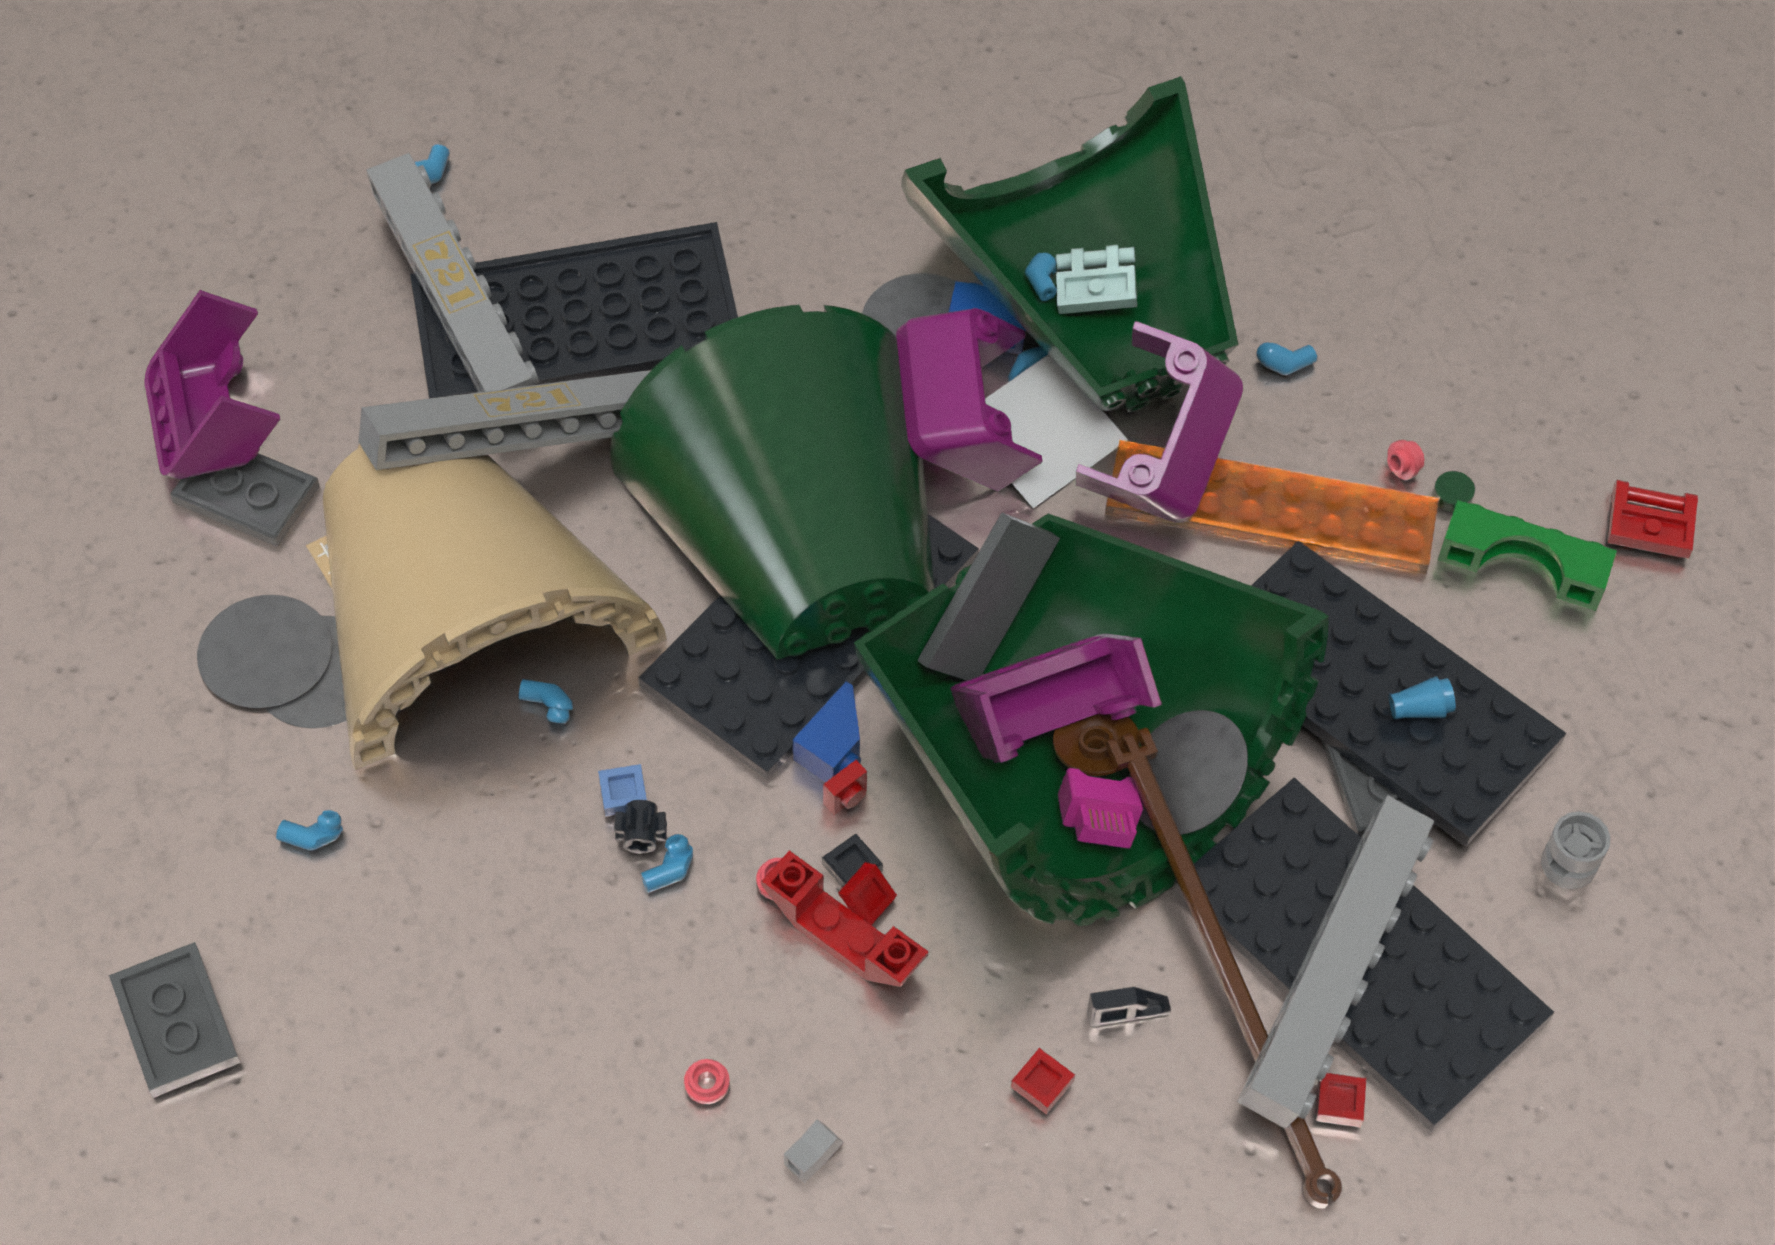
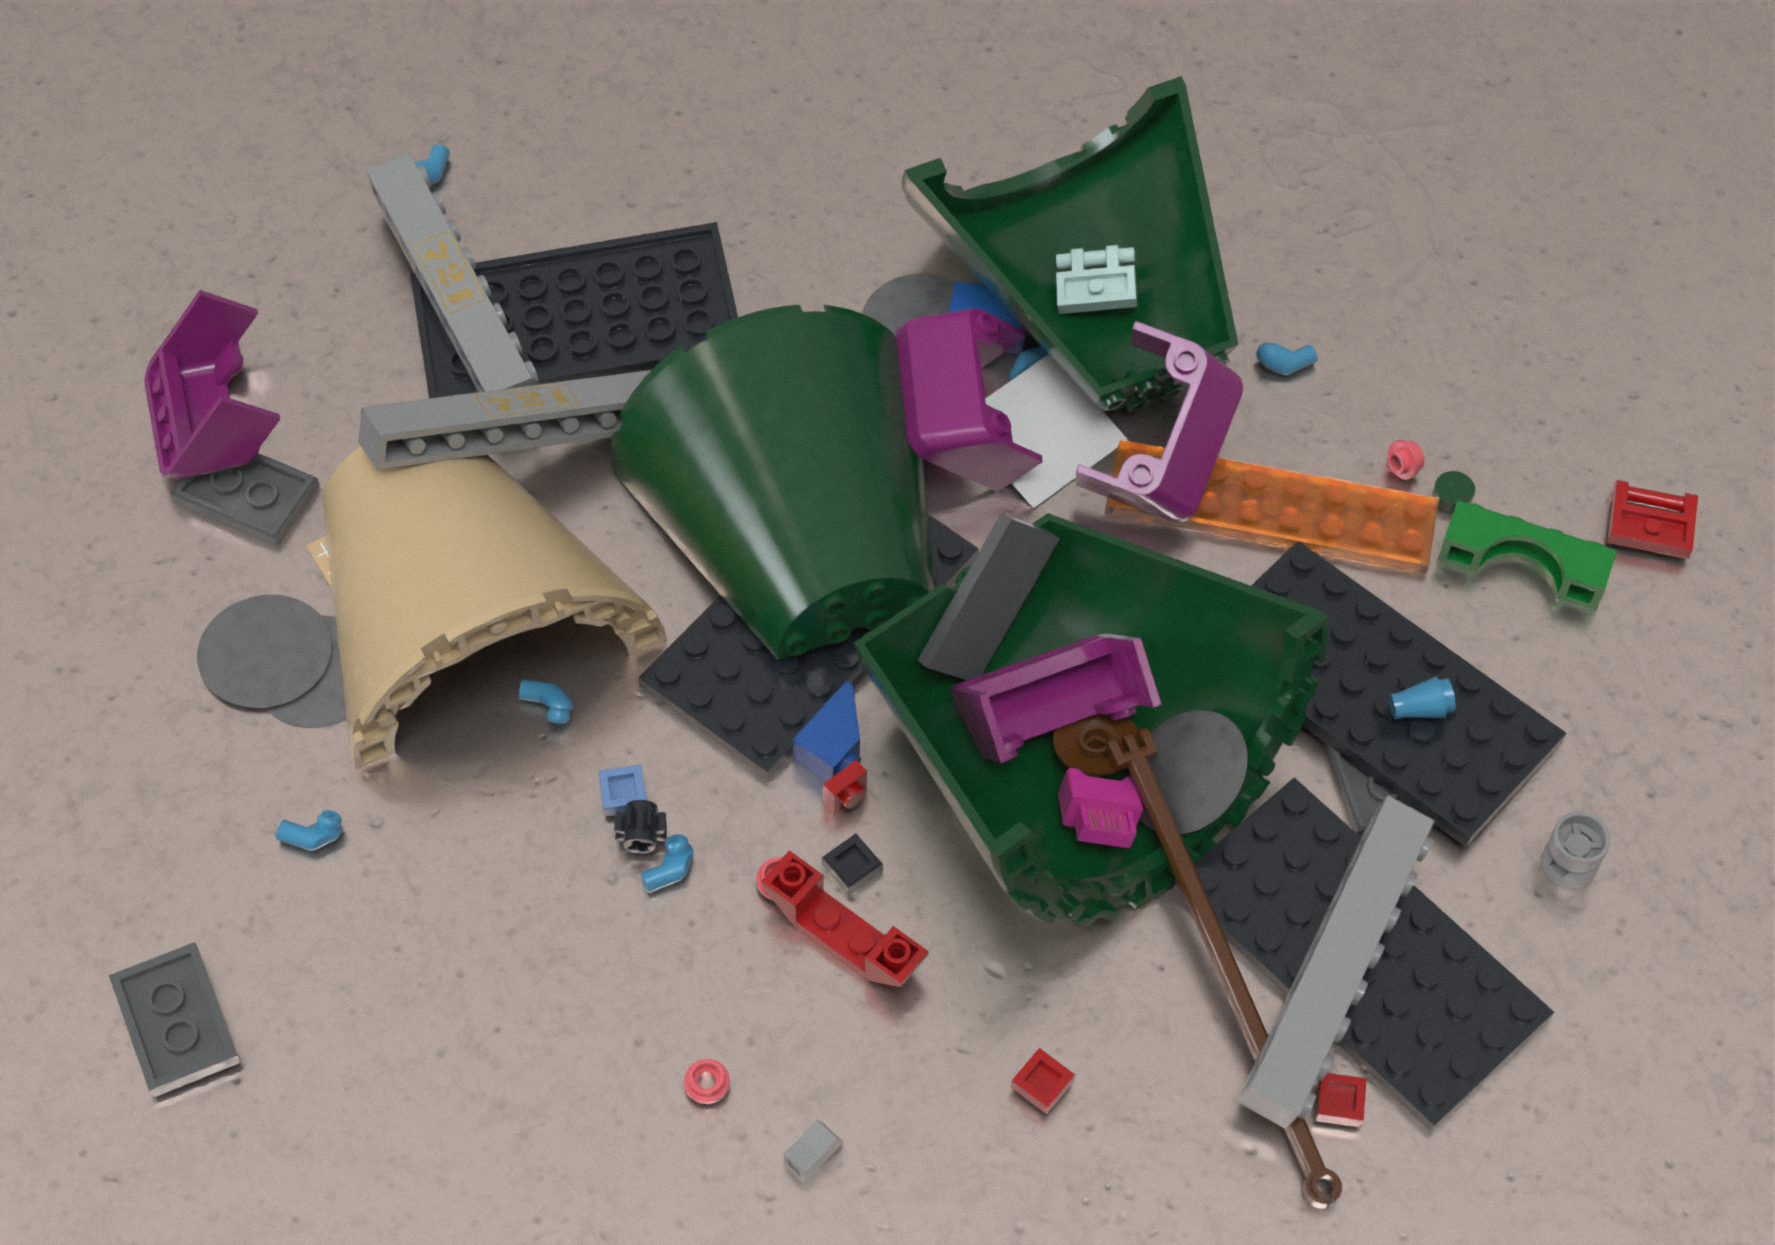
red plate [838,862,898,925] -> none
dark azure arm [1025,253,1057,301] -> none
black tile [1087,987,1171,1027] -> none

